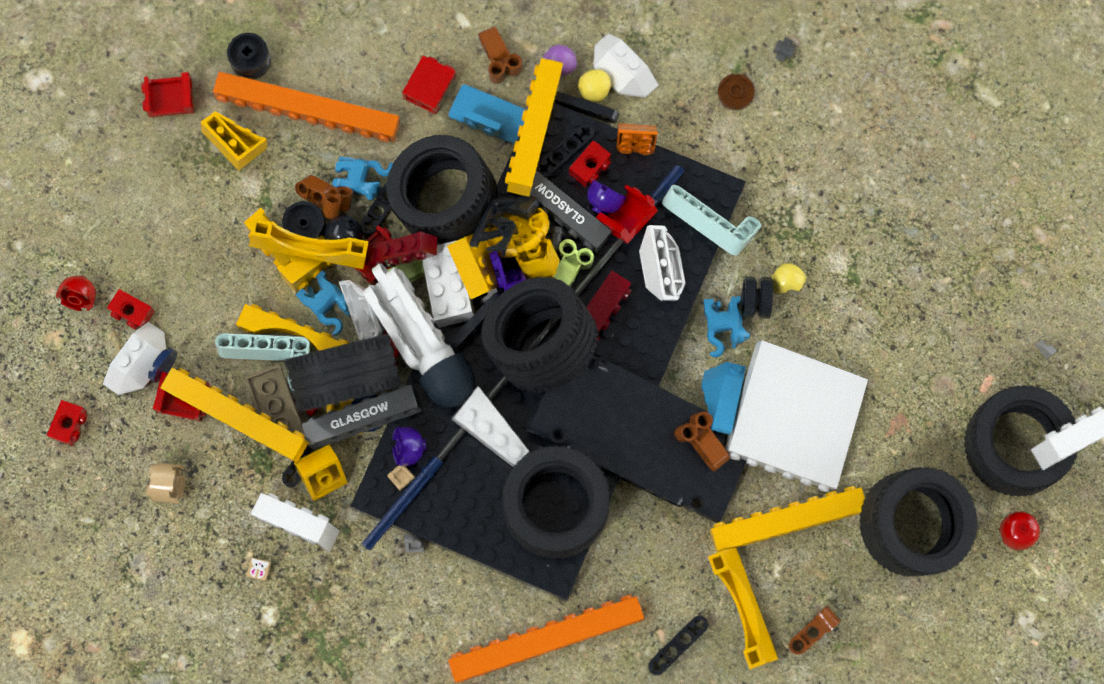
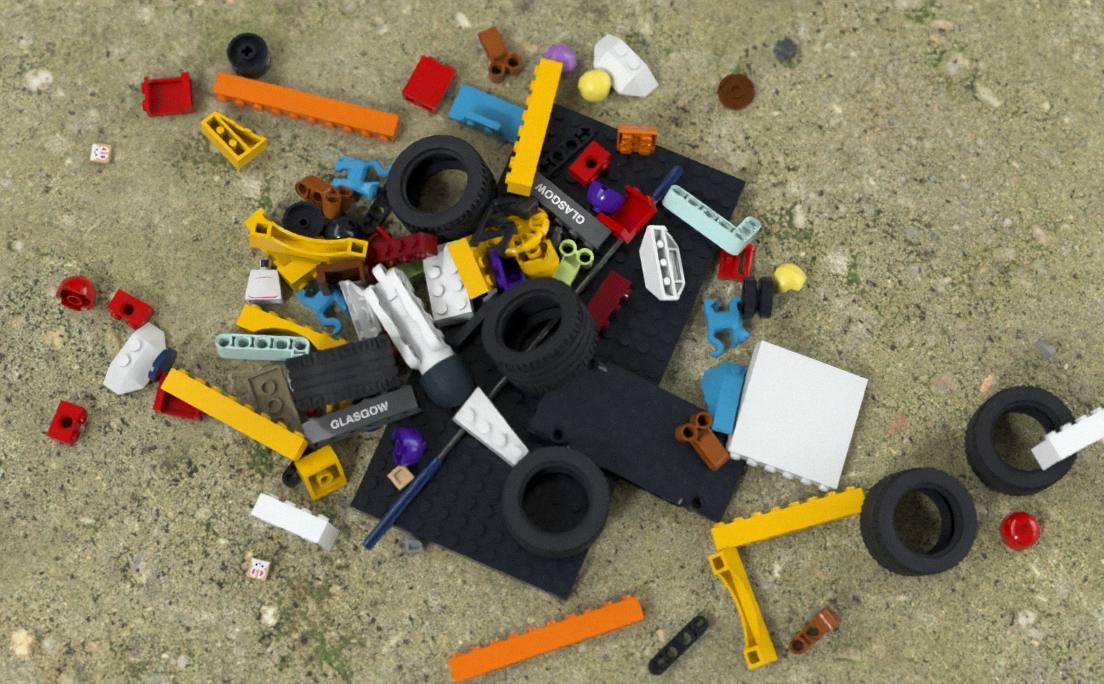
tan brick [146,463,185,504] -> none
black beam [554,91,619,123] -> none
none -> tile [89,143,112,165]
none -> white torso [245,260,284,304]
none -> reddish brown panel [316,259,372,296]
none -> red plate [717,244,756,283]

